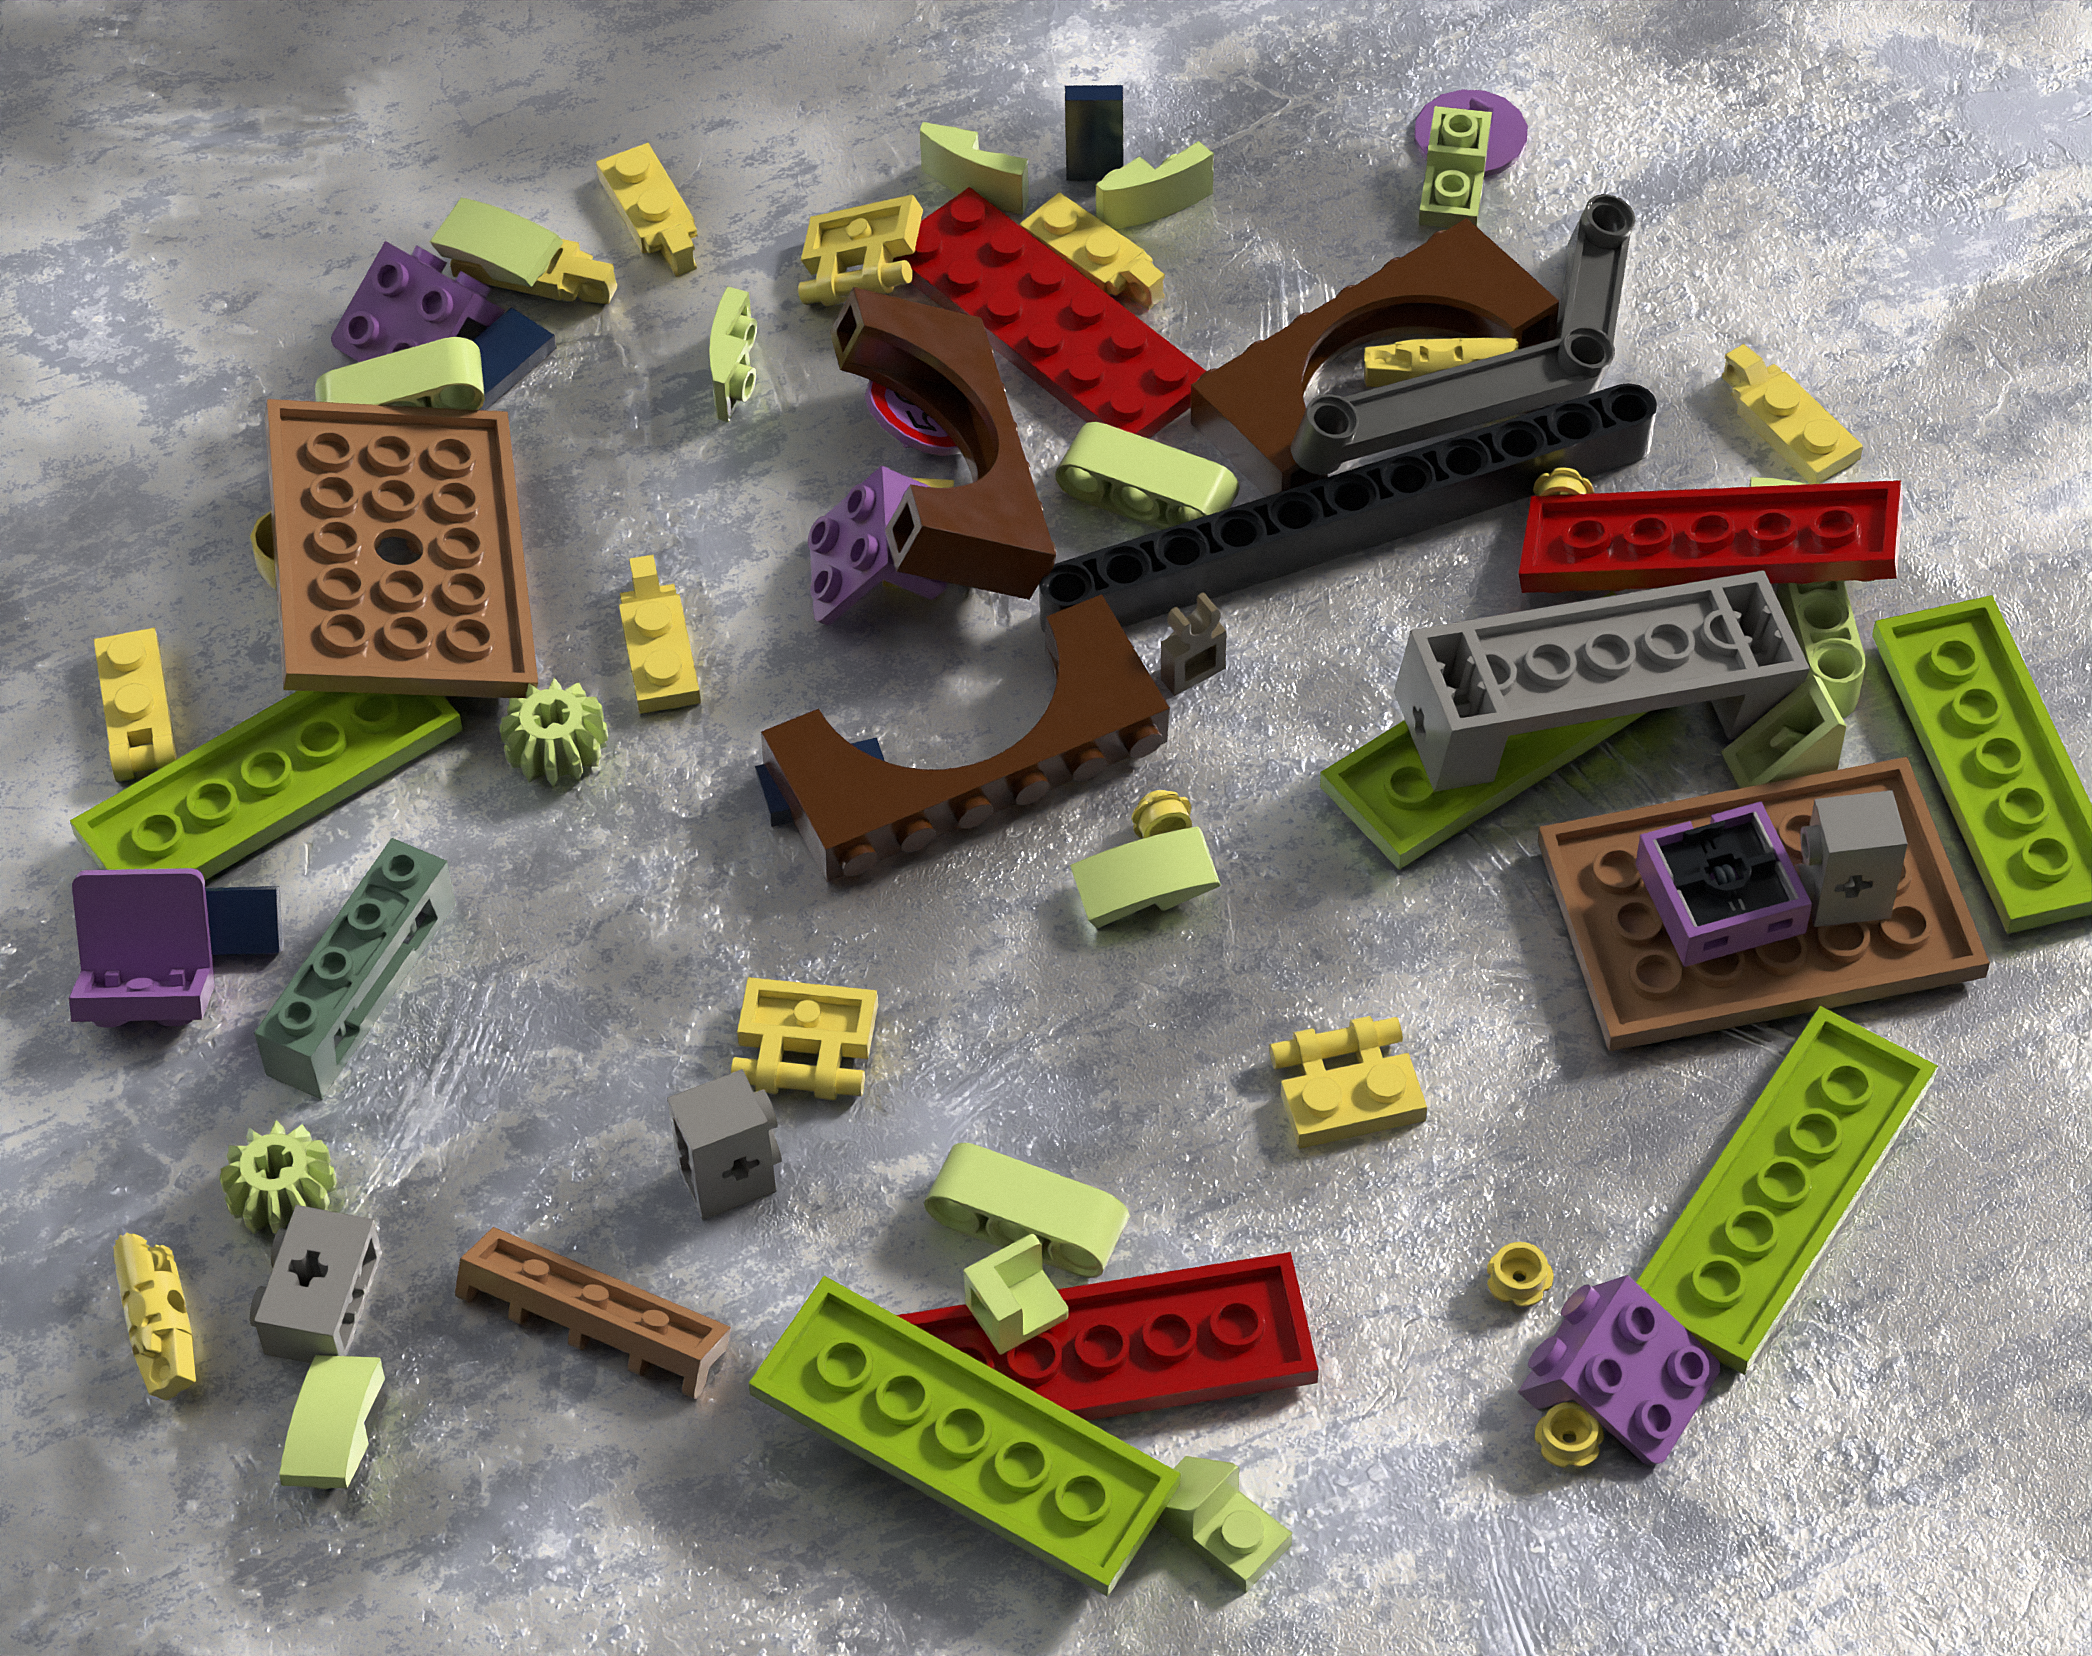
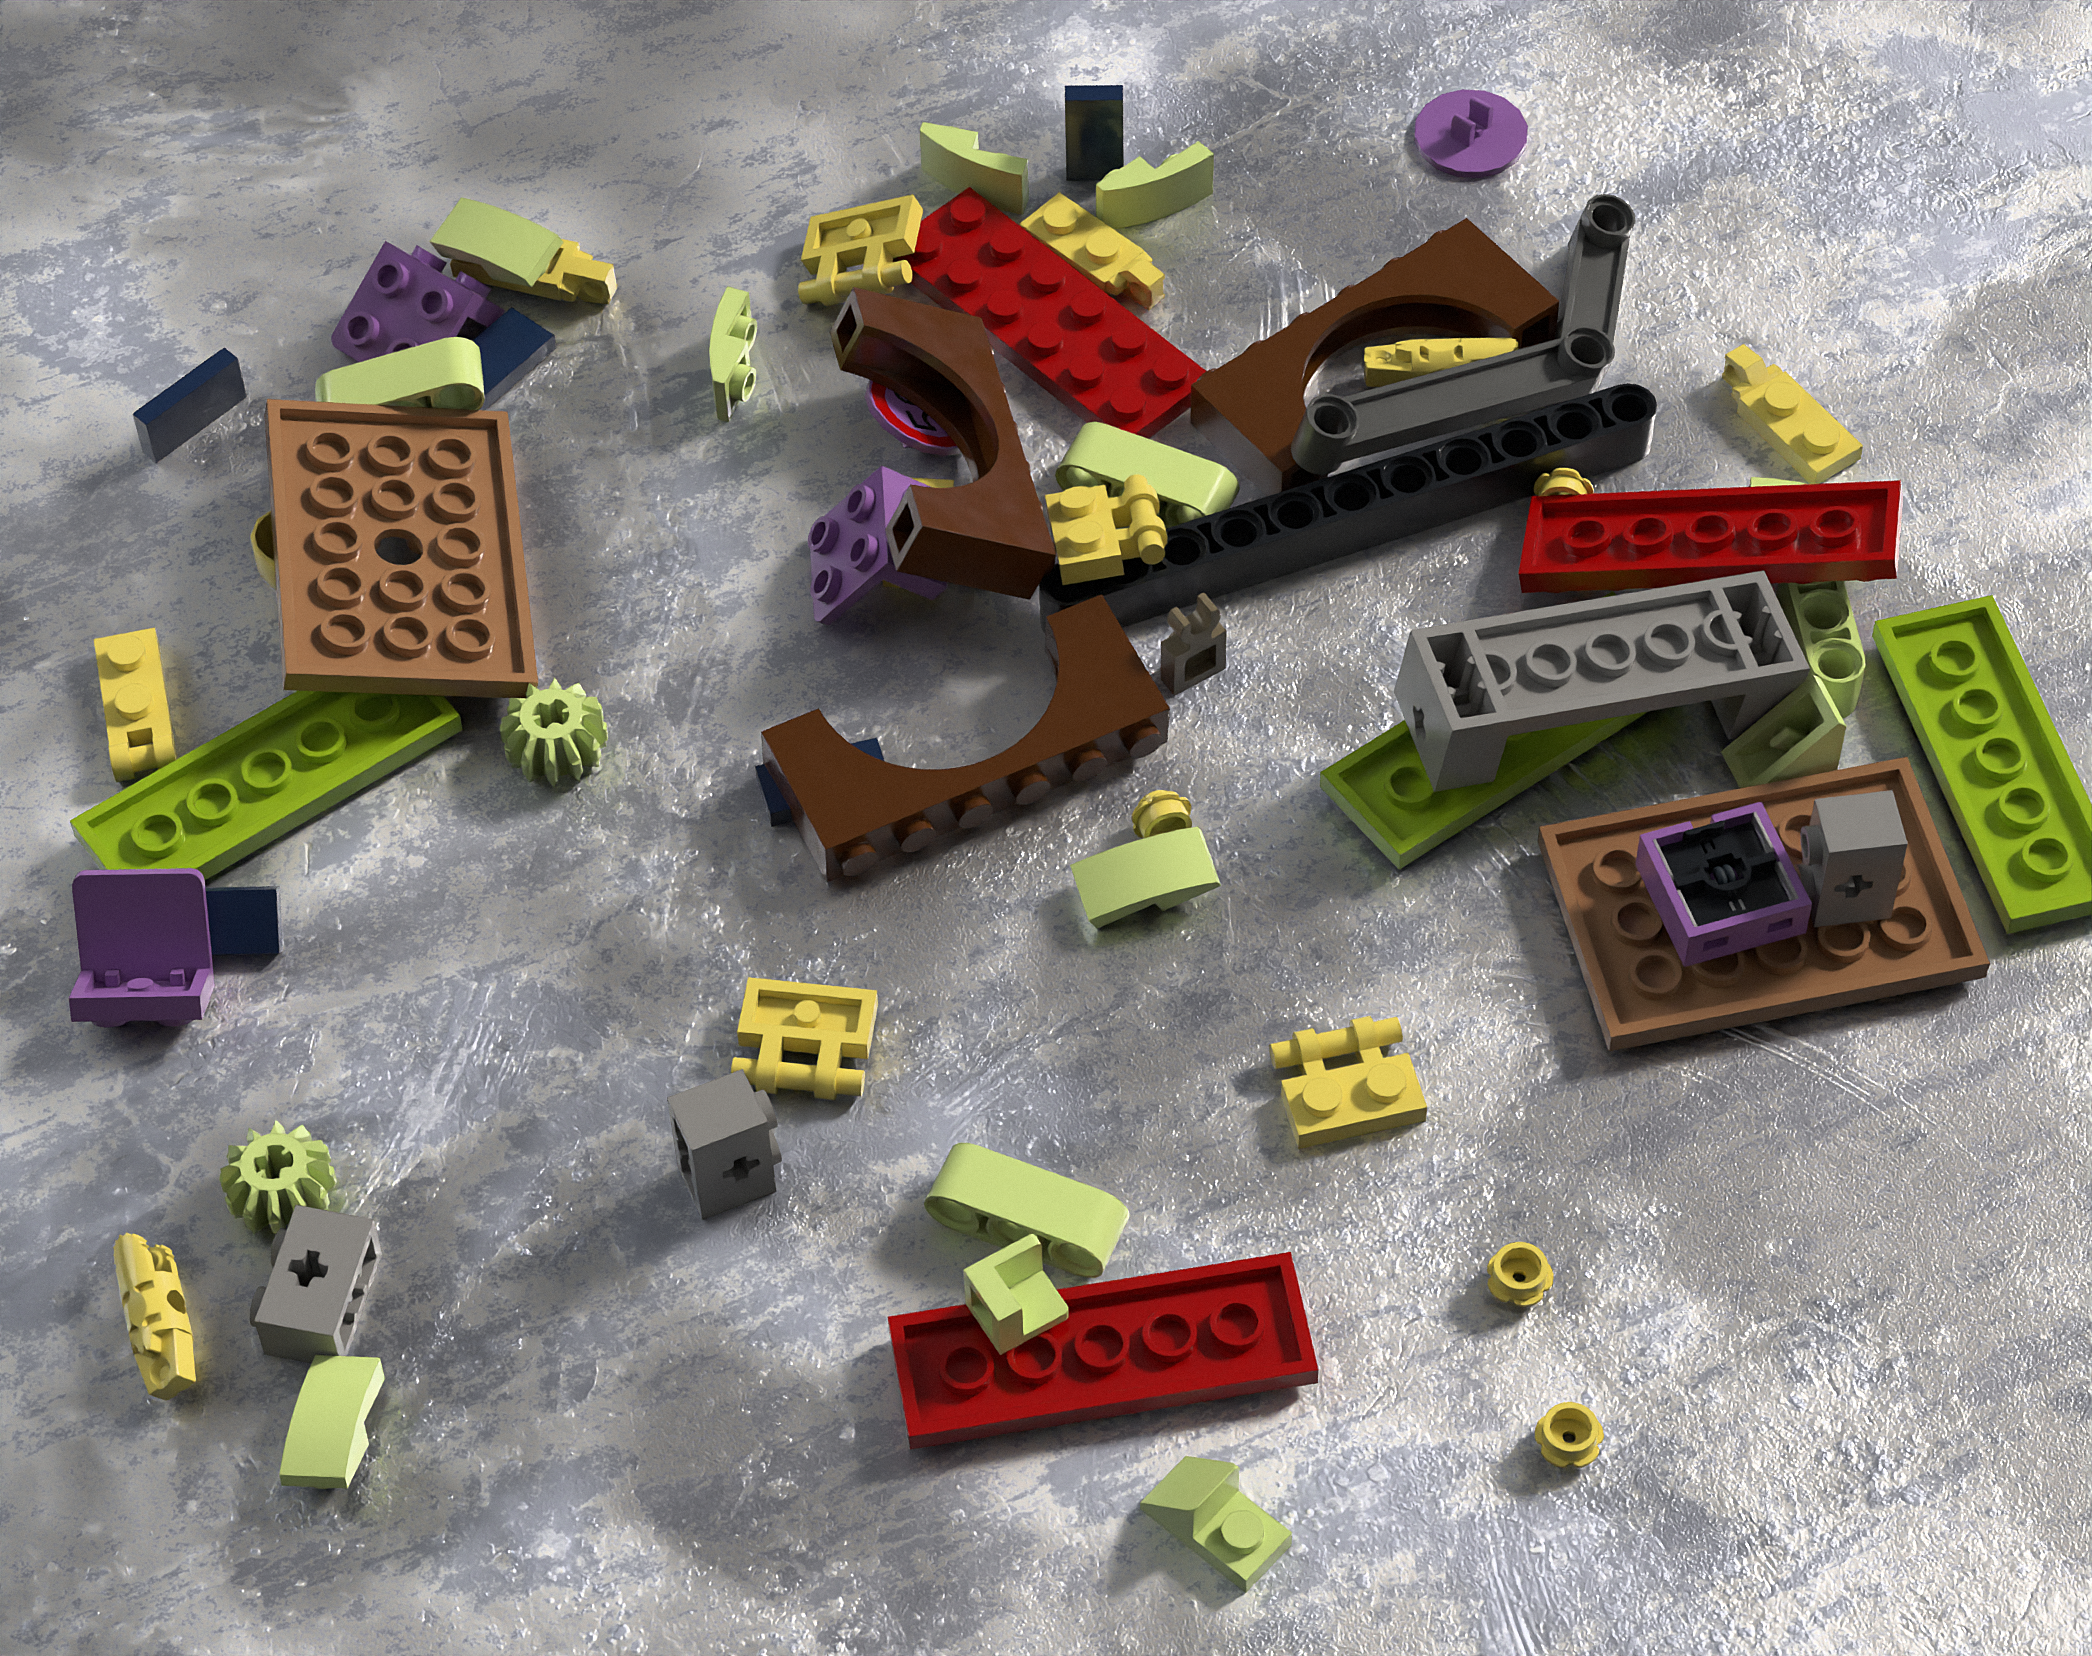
sand green brick [254,838,456,1100] -> none
medium nougat hinge [455,1227,731,1399] -> none
light yellow hinge [596,143,698,276] -> none
light yellow hinge [619,555,701,714] -> none
lime plate [748,1276,1181,1597] -> none
yellowish green slope [1419,106,1492,228] -> none
medium lavender bracket [1518,1275,1720,1465] -> none
lime plate [1636,1006,1938,1375] -> none
none -> dark blue tile [133,347,247,463]
none -> light yellow plate [1045,474,1168,585]

